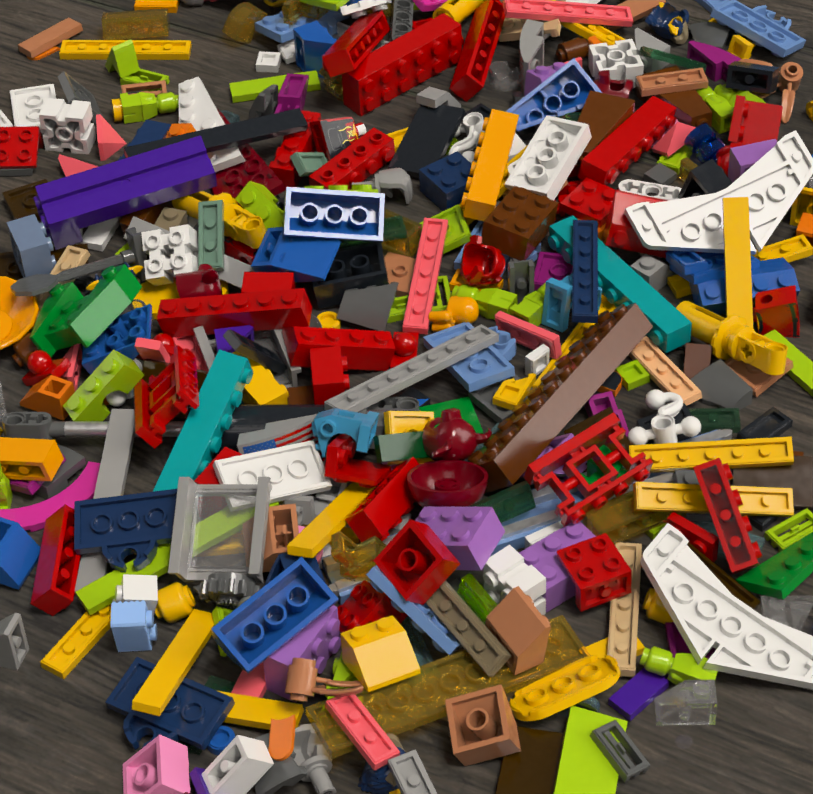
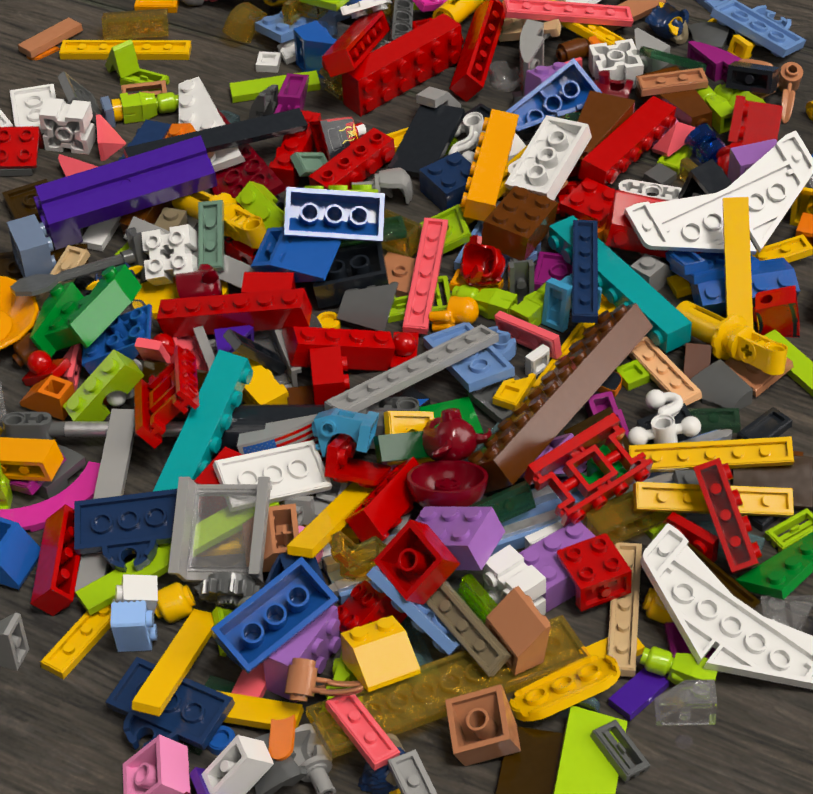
none -> sand blue tile [100,96,116,127]

